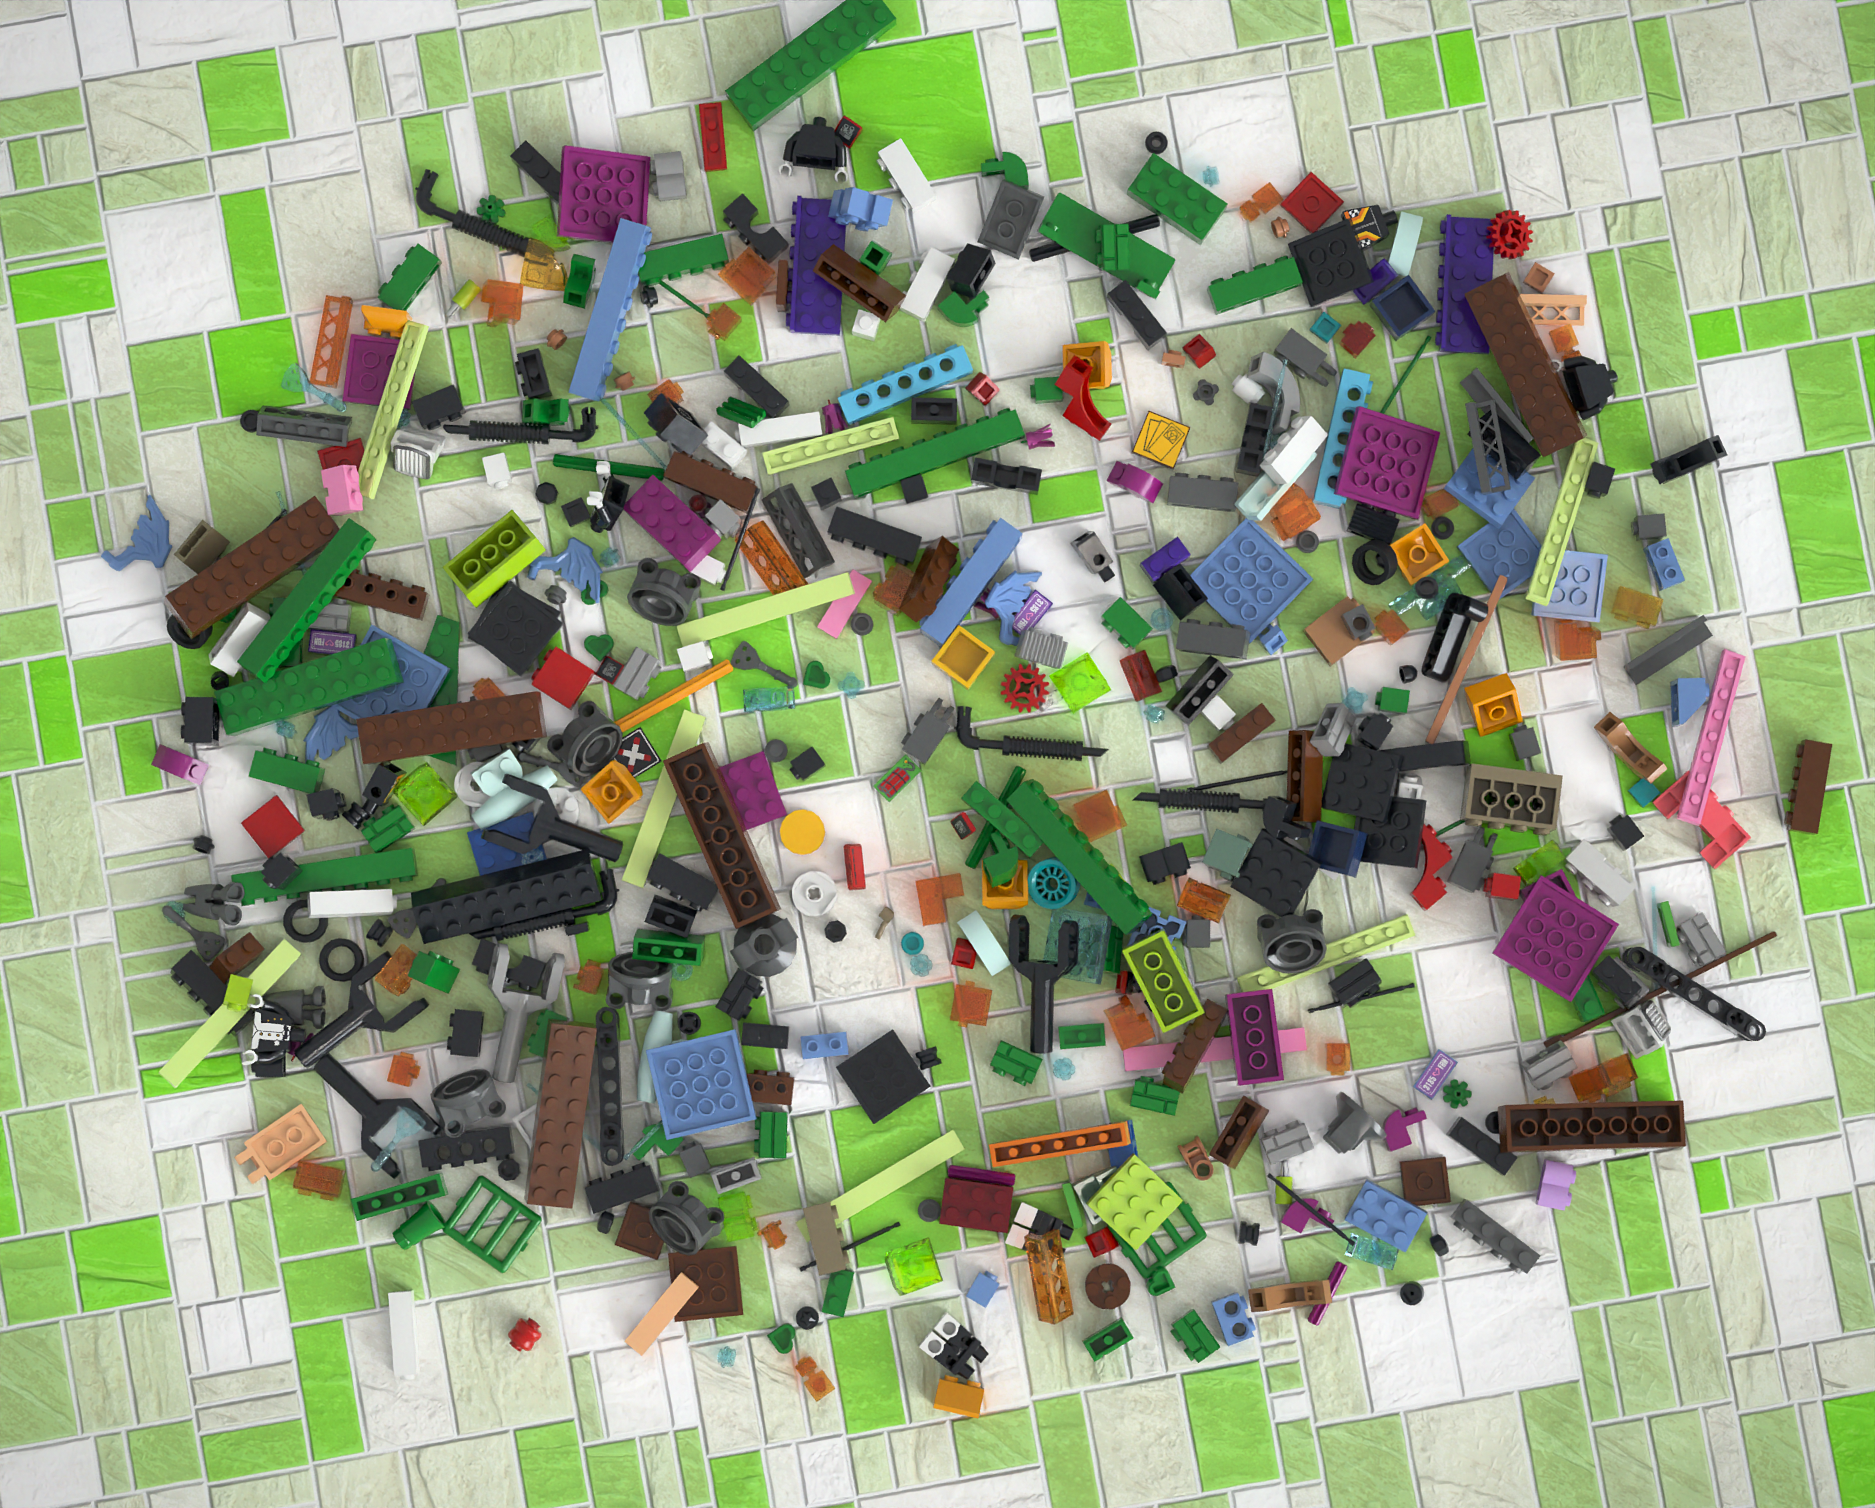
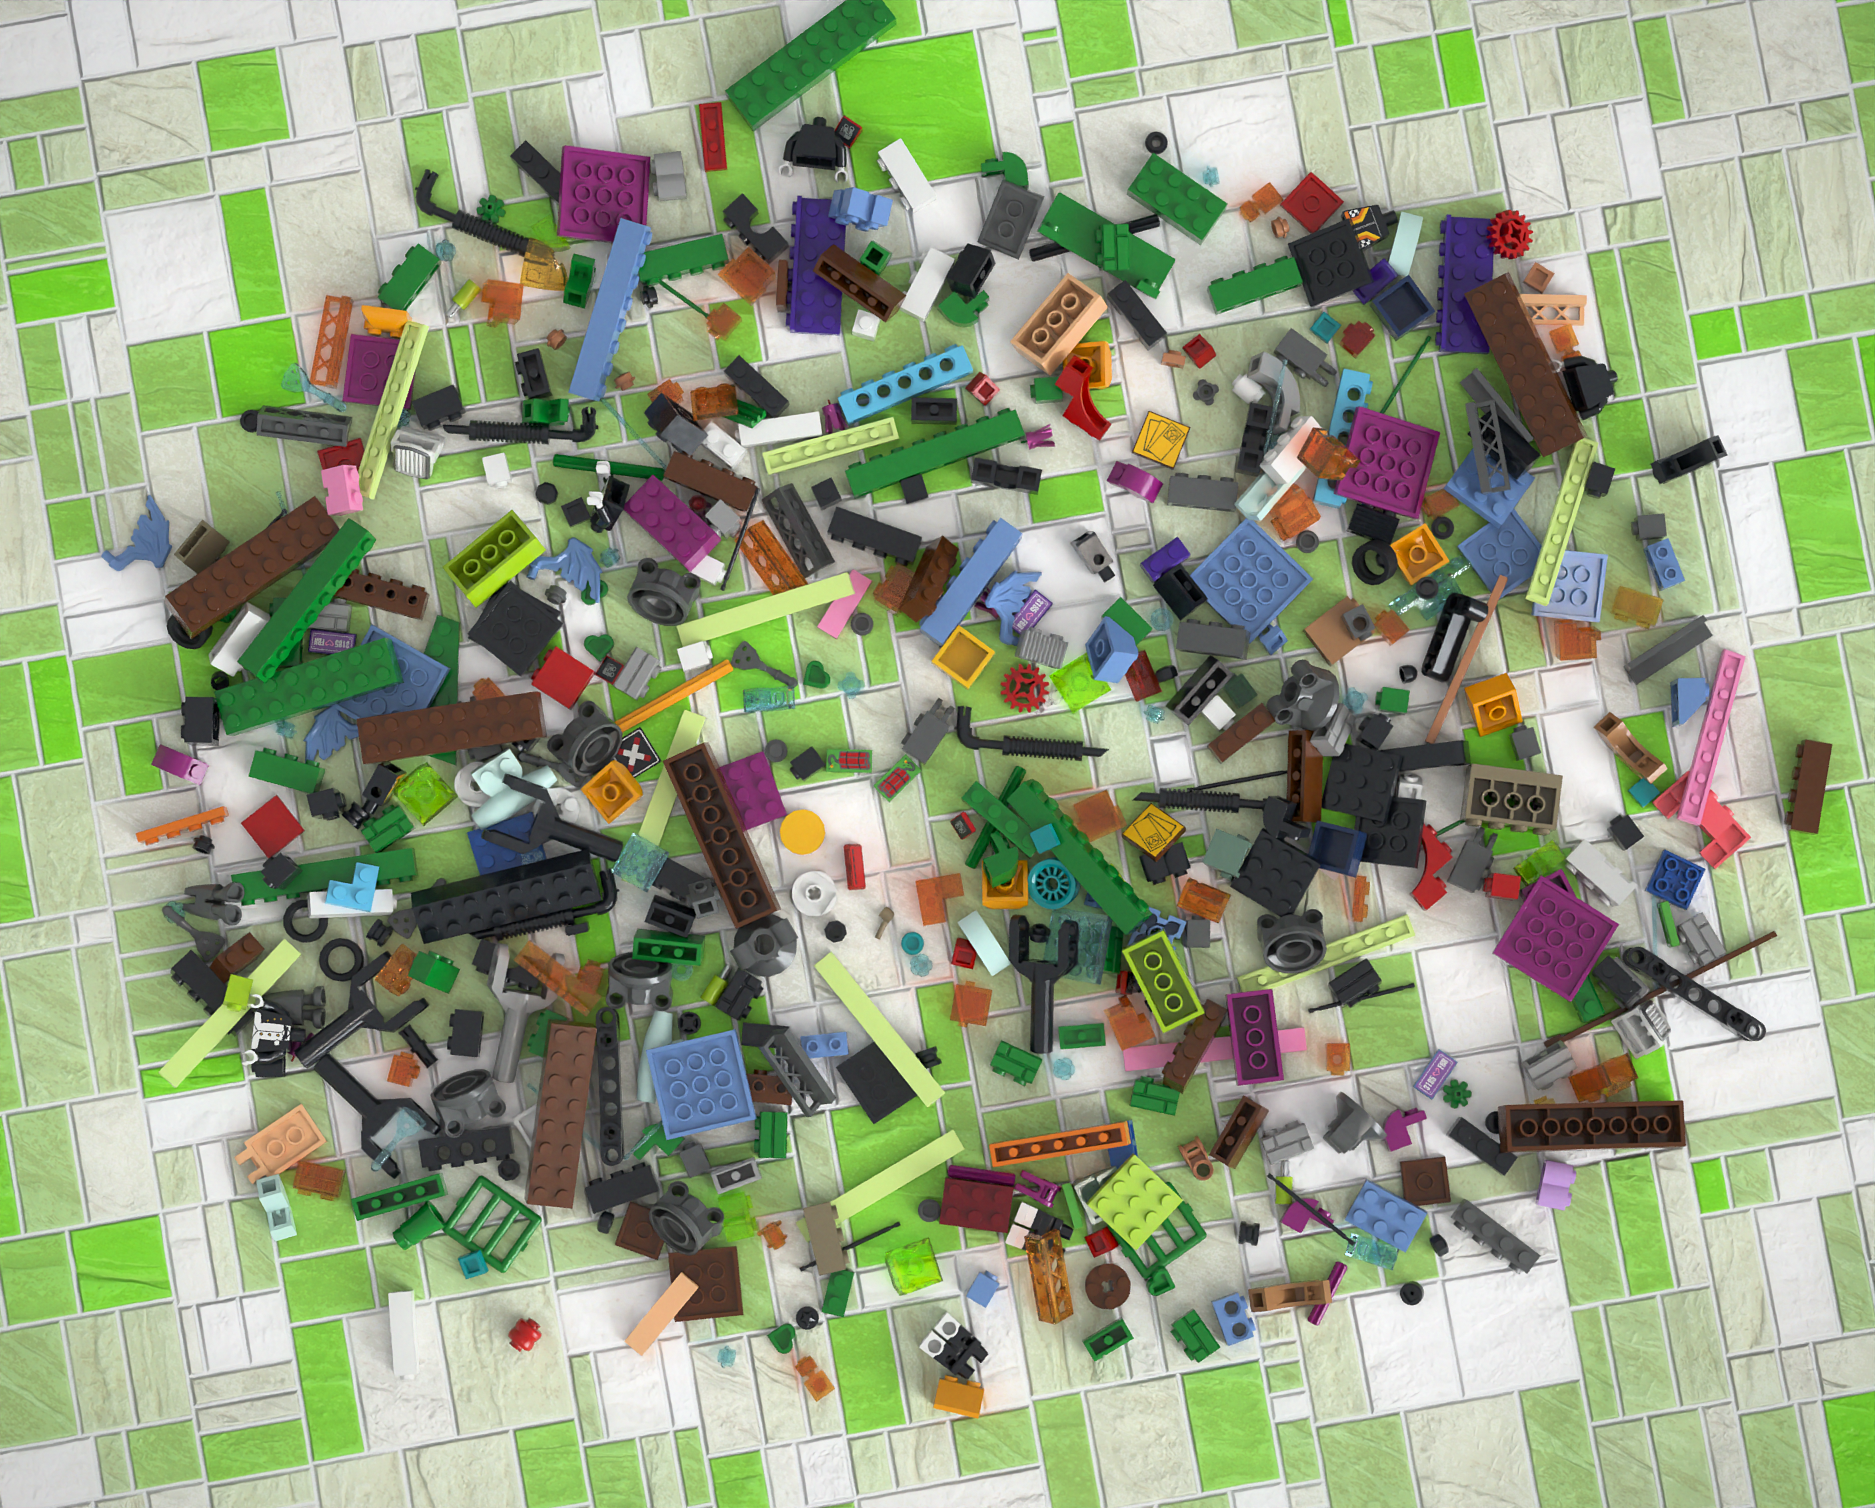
none -> orange plate [136,806,229,846]
none -> light aqua brick [256,1174,297,1241]
none -> medium azure plate [325,862,379,912]
none -> black pin [399,1024,439,1068]
none -> clear light blue plate [435,239,456,262]
none -> teal tile [458,1250,489,1279]
none -> clear orange fence [514,940,602,1016]
none -> clear light blue tile [611,832,669,892]
none -> dark grey brick [686,878,721,919]
none -> clear orange tile [690,383,739,421]
none -> lime piece [700,964,733,1006]
none -> dark grey fence [759,1028,836,1117]
none -> yellowish green tile [814,952,945,1107]
none -> tile [826,749,872,773]
none -> light nougat brick [1010,273,1108,376]
none -> magenta piece [1014,1170,1062,1208]
none -> black plate [1028,923,1051,943]
none -> teal tile [1029,823,1061,854]
none -> medium blue slope [1085,616,1138,683]
none -> yellow tile [1121,803,1186,862]
none -> clear green brick [1222,673,1258,709]
none -> dark grey piece [1267,659,1339,731]
none -> clear orange plate [1297,427,1361,480]
none -> clear orange plate [1352,876,1370,923]
none -> blue tile [1644,850,1706,910]

